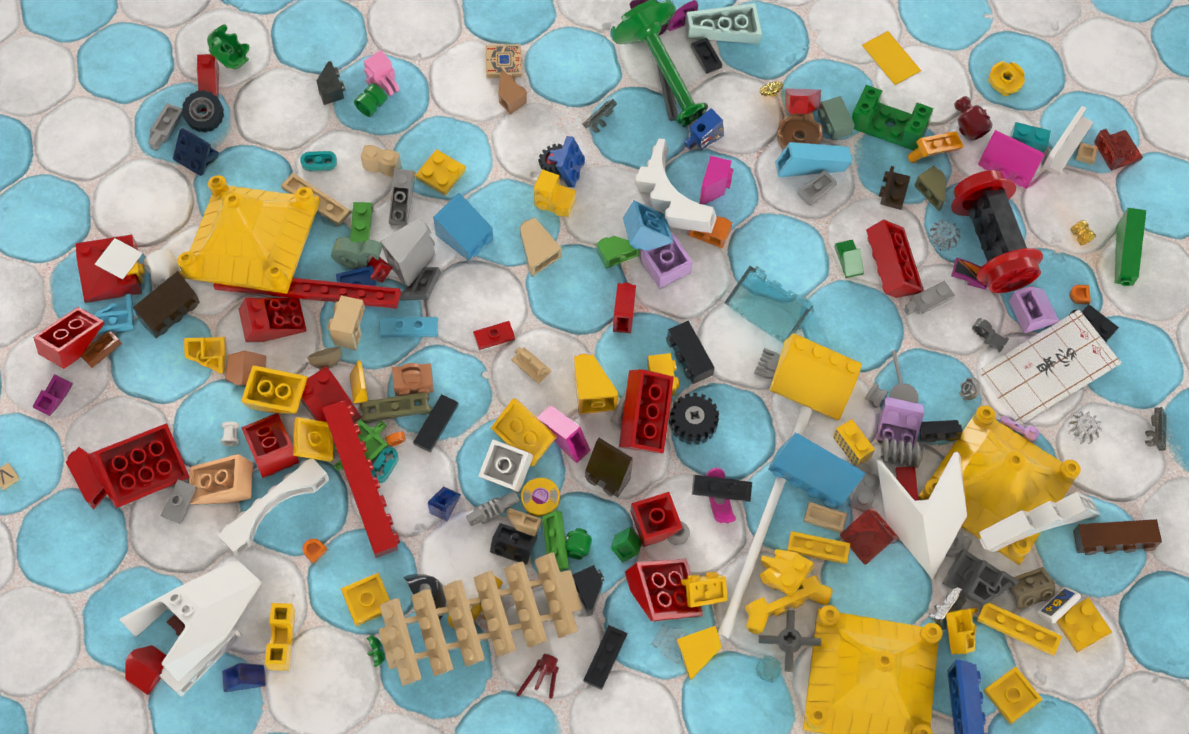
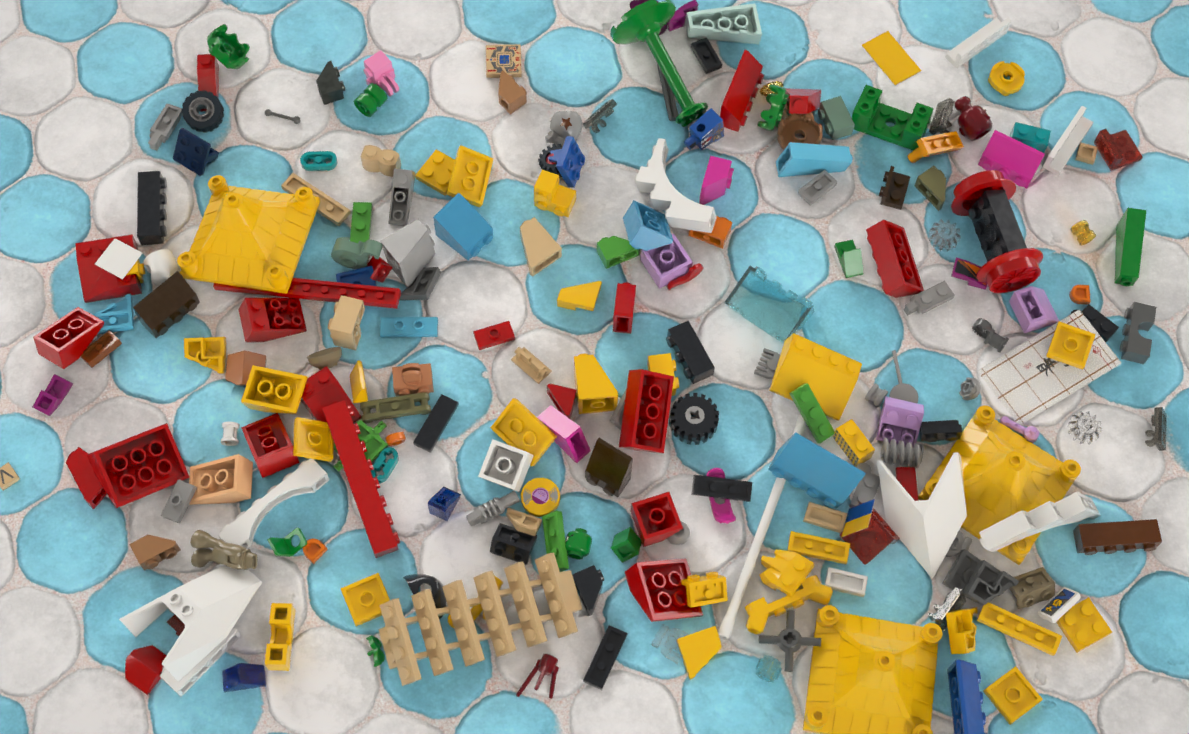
none -> medium nougat slope [129,534,181,571]
none -> black brick [137,171,167,246]
none -> dark tan piece [190,530,258,570]
none -> dark grey hinge [265,109,301,124]
none -> green bracket [268,528,308,557]
none -> yellow plate [446,145,494,208]
none -> light grey piece [545,111,582,146]
none -> red slope [547,384,577,419]
none -> yellow slope [557,281,602,311]
none -> red piece [667,263,704,290]
none -> red slope [720,50,764,132]
none -> green plate [757,84,788,131]
none -> bright green plate [789,383,835,443]
none -> white tile [825,567,868,597]
none -> sticker [842,499,875,537]
none -> clear smoke plate [929,98,955,135]
none -> white fence [945,18,1012,68]
none -> yellow plate [1046,321,1096,370]
none -> dark grey arch [1120,302,1156,364]

